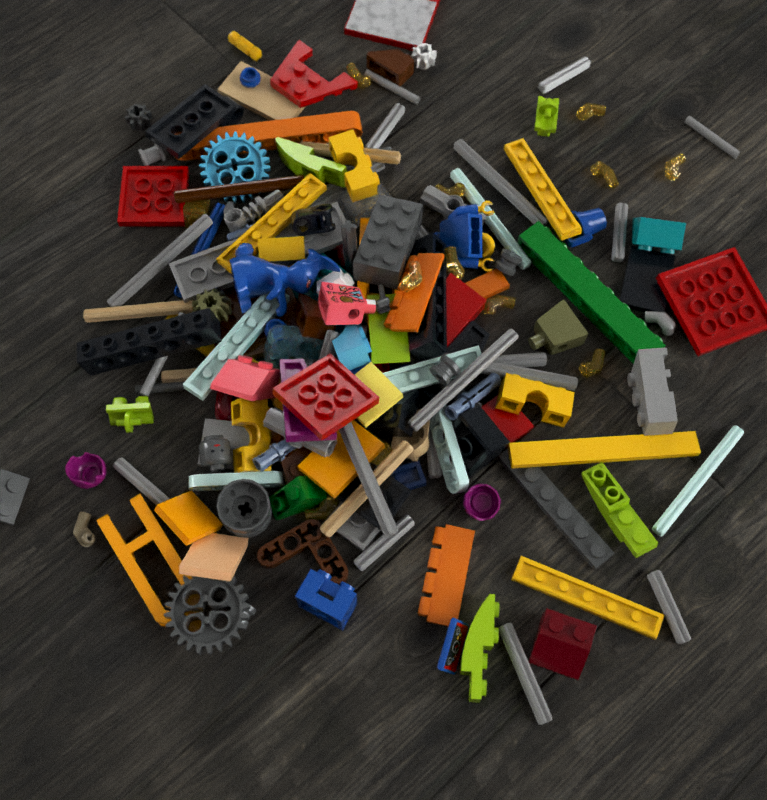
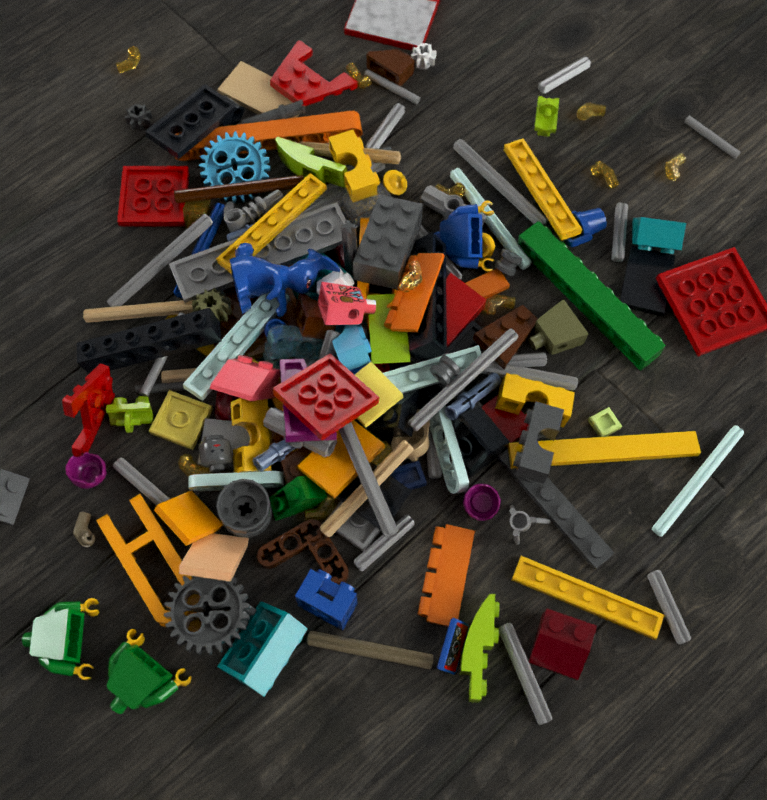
light grey bush [138,144,166,166] -> none
yellow axle [228,31,262,61] -> none
blue plate [240,67,261,88] -> none
yellow tile [258,236,305,262] -> none
black piece [291,204,336,236] -> none
dark grey hand [376,284,390,314] -> none
clear yellow arm [445,246,465,279] -> none
clear yellow arm [579,349,605,377] -> none
lime slope [581,462,658,558] -> none
light grey wedge [627,348,678,436] -> none
light grey arm [645,311,676,336] -> none
none -> green torso [22,598,99,680]
none -> red wing [62,363,115,457]
none -> green torso [107,629,192,714]
none -> clear yellow arm [115,46,141,73]
none -> light yellow tile [149,390,213,450]
none -> clear yellow arm [178,454,212,477]
none -> teal slope [217,601,308,697]
none -> dark grey pin [242,99,306,124]
none -> dark tan axle [307,631,434,669]
none -> yellow hat [383,170,407,195]
none -> reddish brown wing [473,305,538,370]
none -> light grey plant [510,505,551,545]
none -> dark grey arch [513,402,564,484]
none -> yellowish green tile [588,407,622,437]

